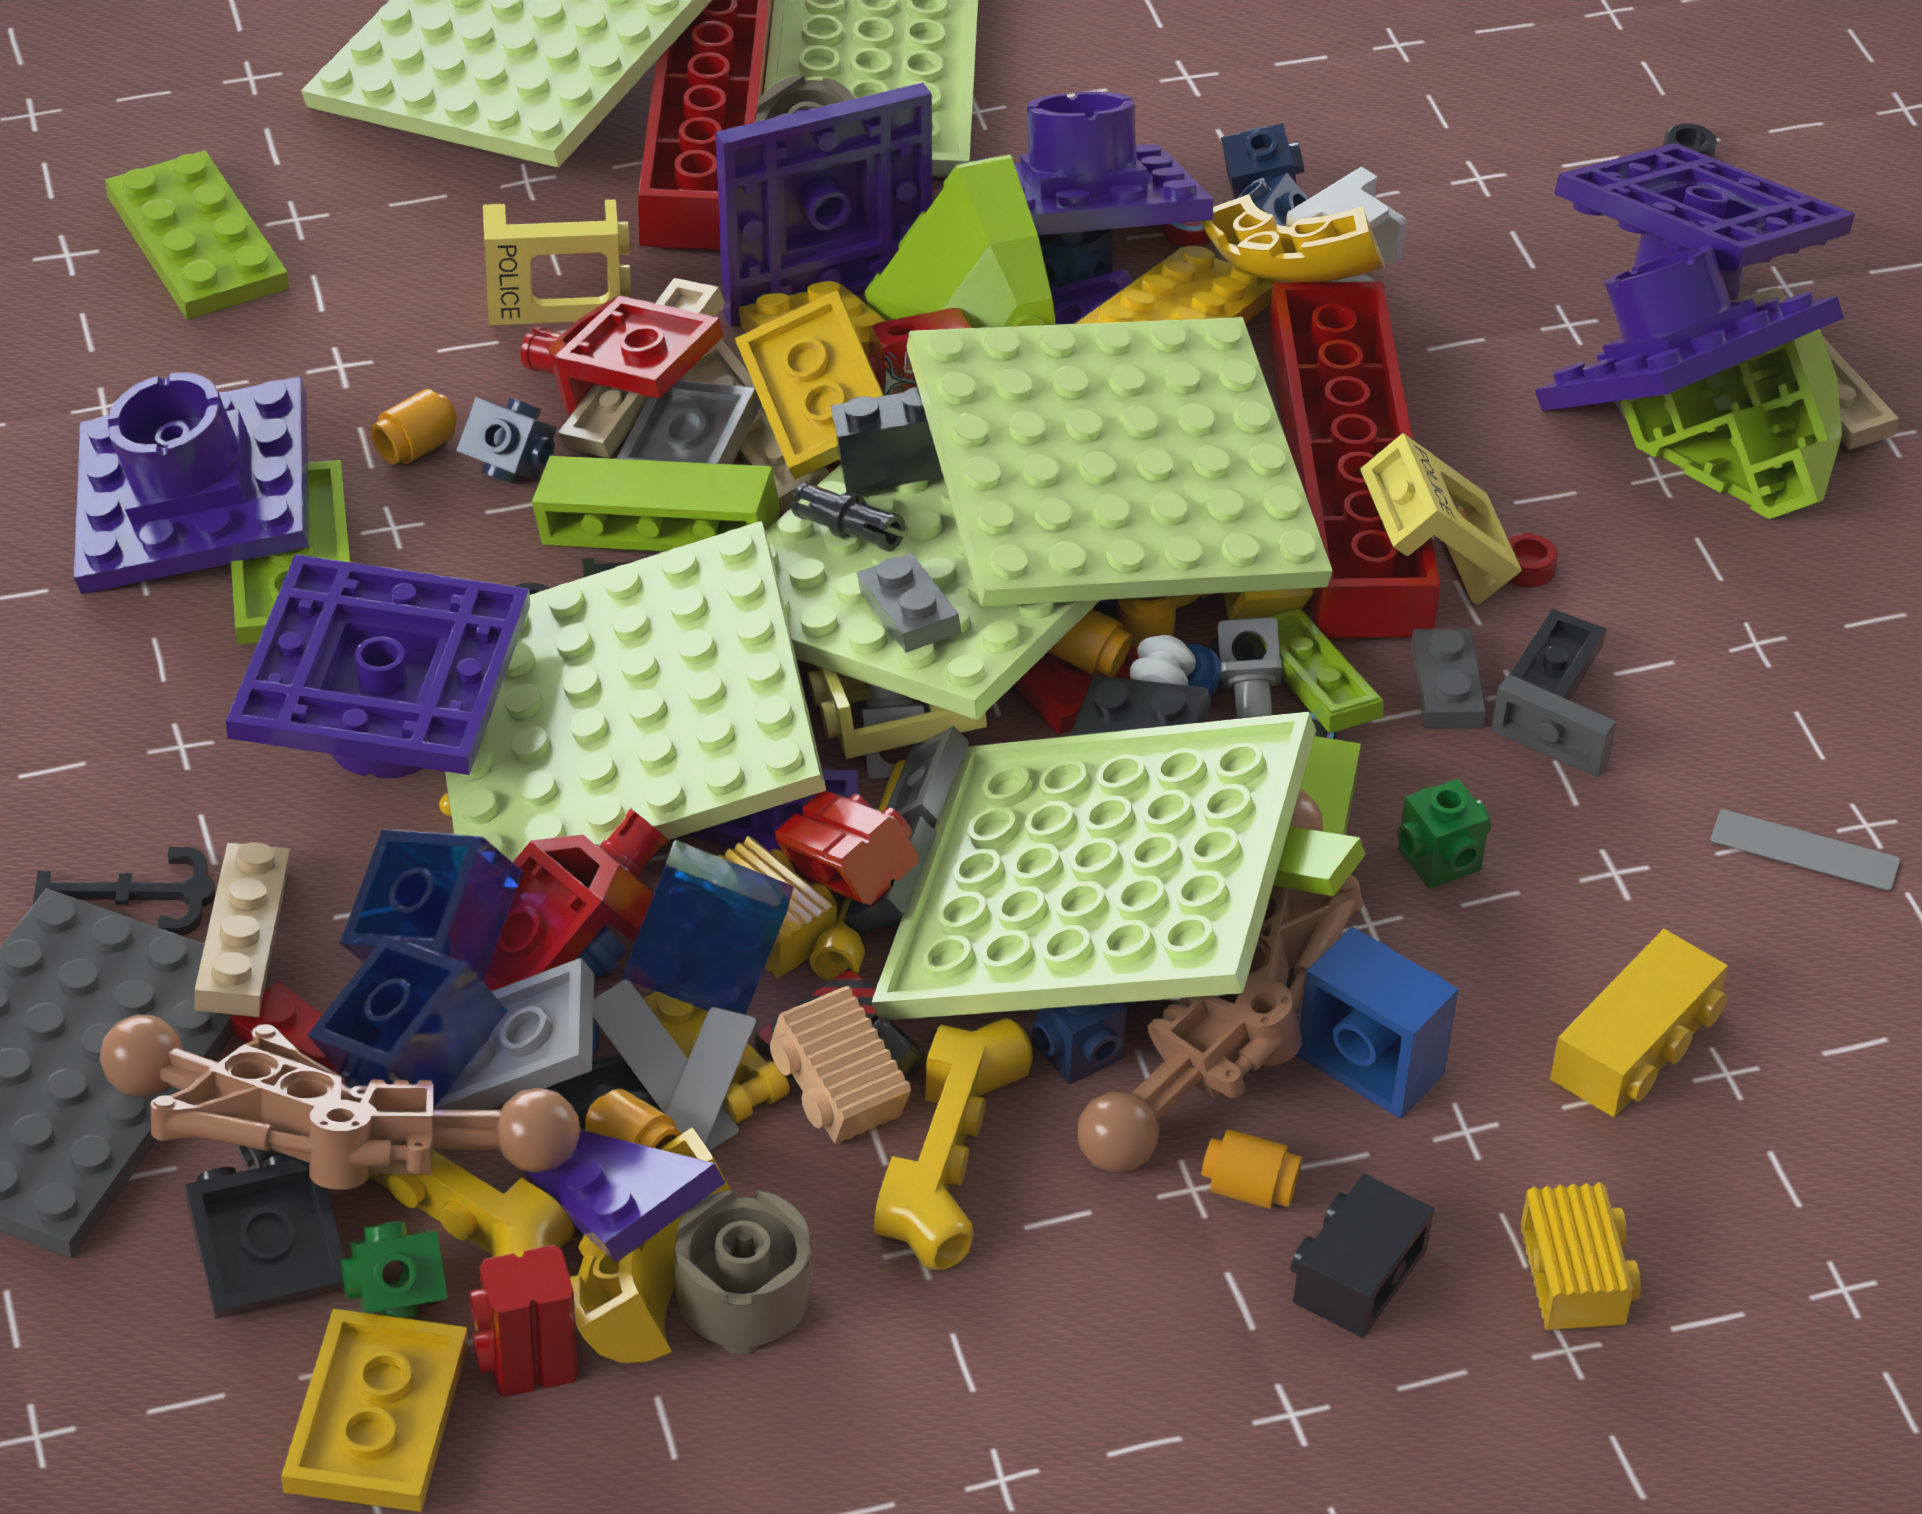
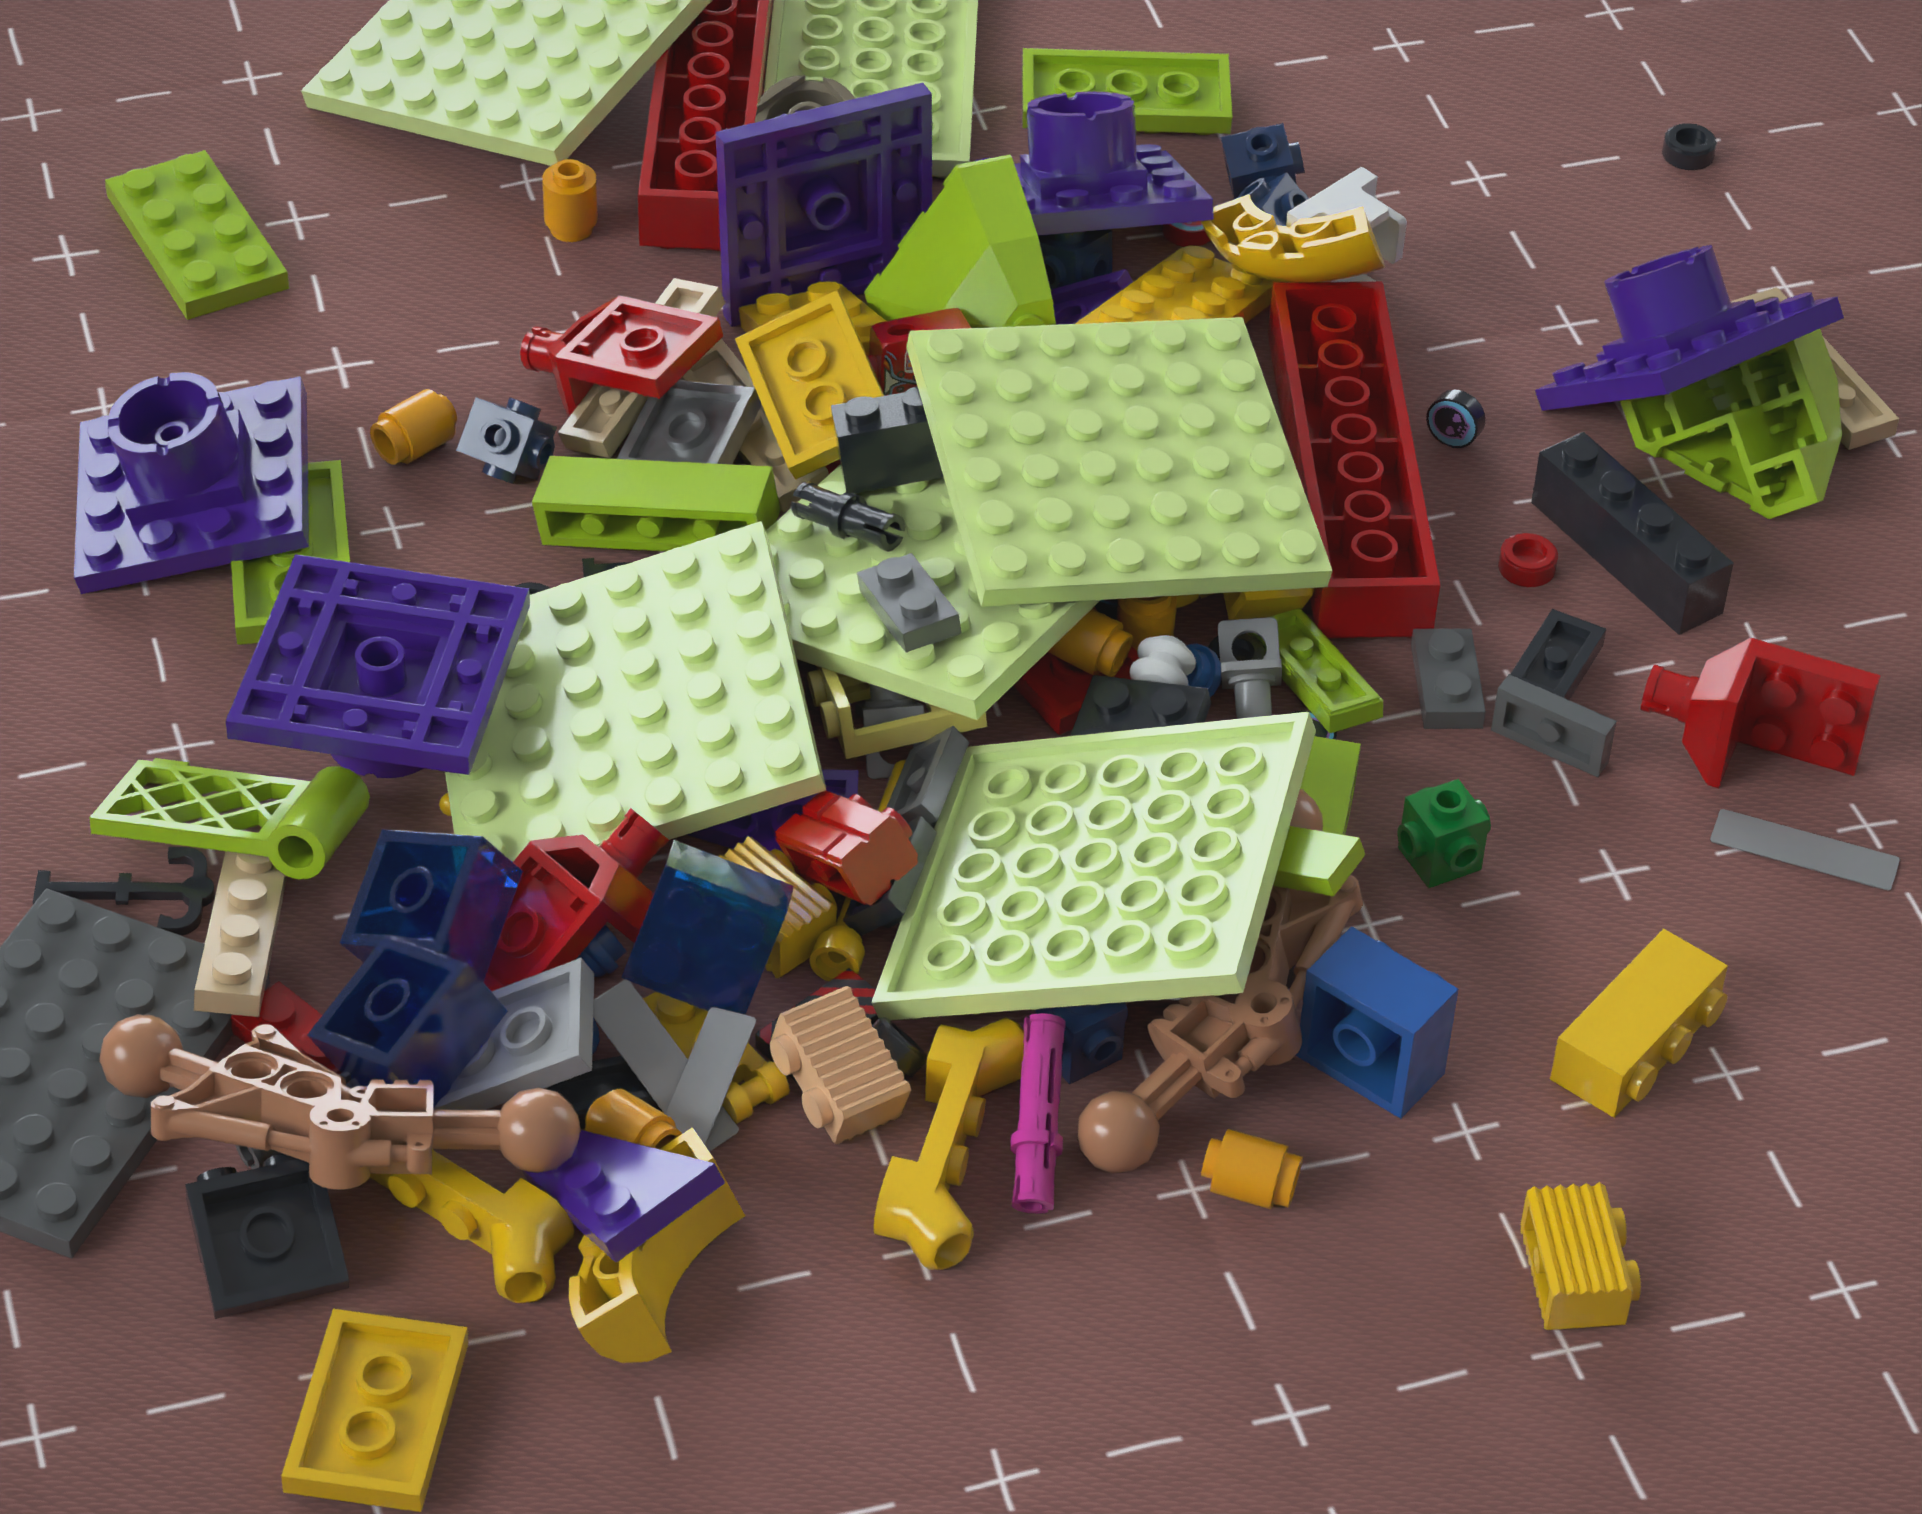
green brick [341,1221,448,1319] -> none
red brick [469,1244,578,1397] -> none
light yellow window [483,199,631,325] -> none
dark tan brick [674,1190,811,1355] -> none
black brick [1290,1173,1434,1339] -> none
light yellow window [1360,433,1522,605] -> none
dark purple piece [1554,143,1855,302] -> none
none -> lime piece [89,758,370,880]
none -> light orange brick [542,159,598,242]
none -> dark pink pin [1011,1013,1066,1214]
none -> lime plate [1022,48,1232,135]
none -> black tile [1426,390,1486,448]
none -> black brick [1531,432,1734,635]
none -> red plate [1640,638,1881,789]

